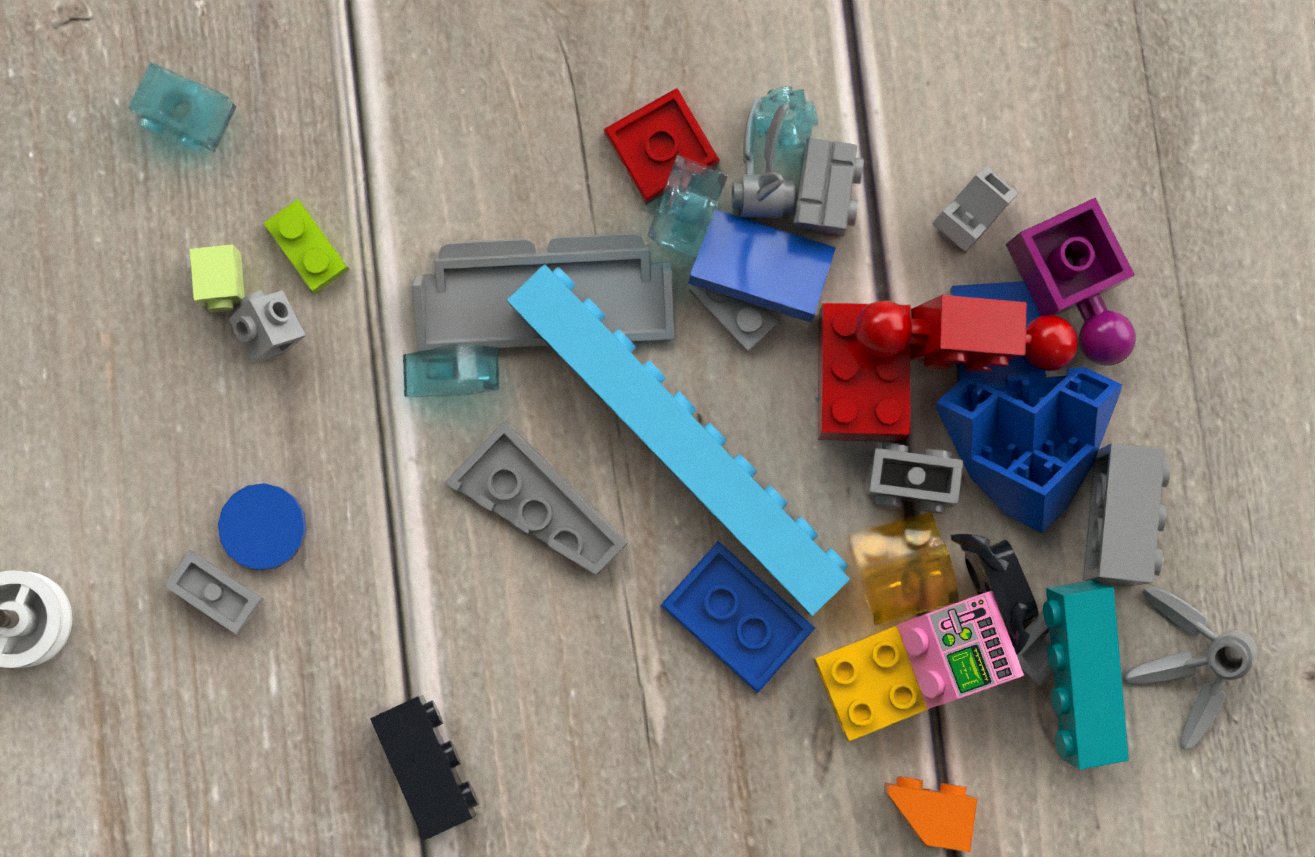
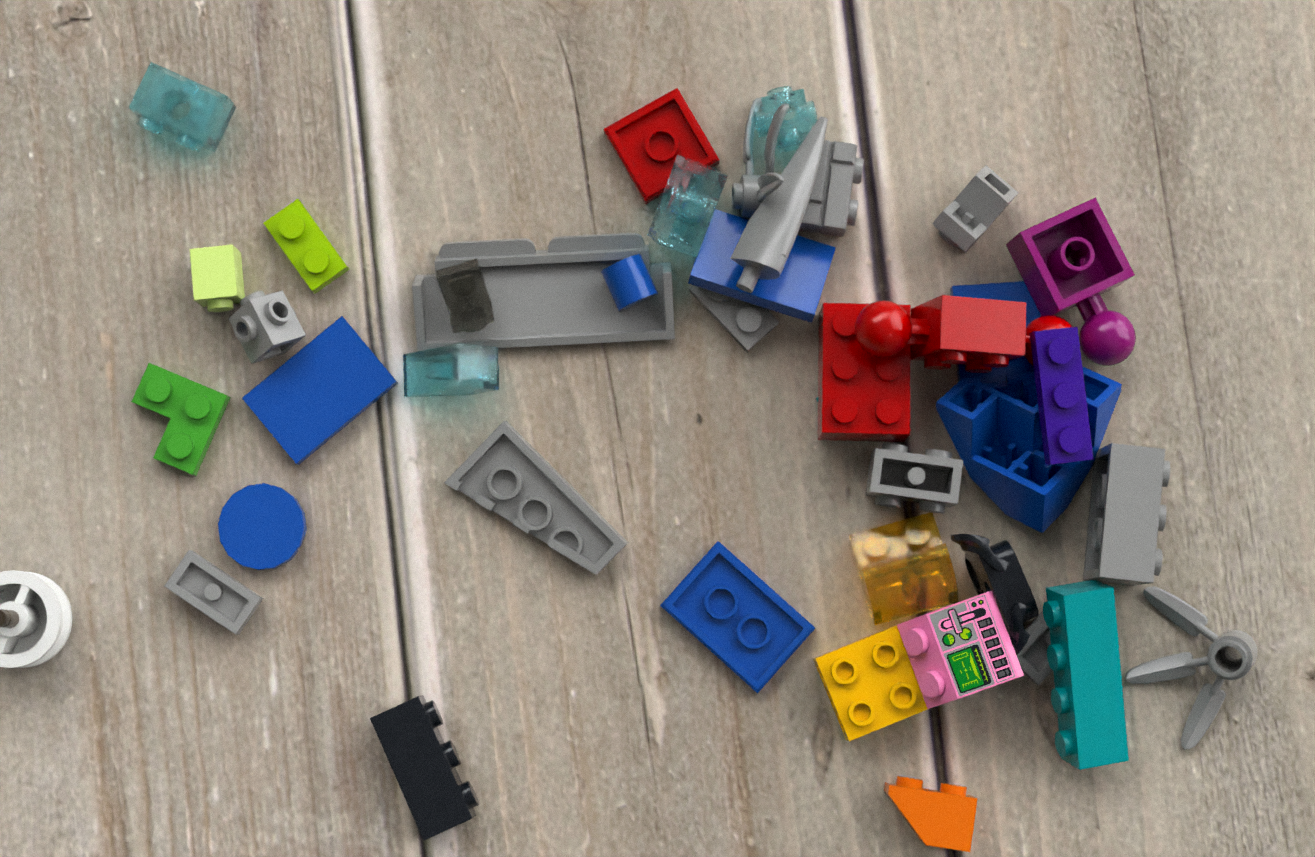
medium azure brick [507,264,850,616] -> none
none -> bright green plate [131,363,231,476]
none -> blue tile [242,316,398,465]
none -> clear smoke bracket [436,259,495,333]
none -> blue brick [601,254,659,312]
none -> light grey piece [731,116,828,293]
none -> dark purple plate [1029,326,1094,465]

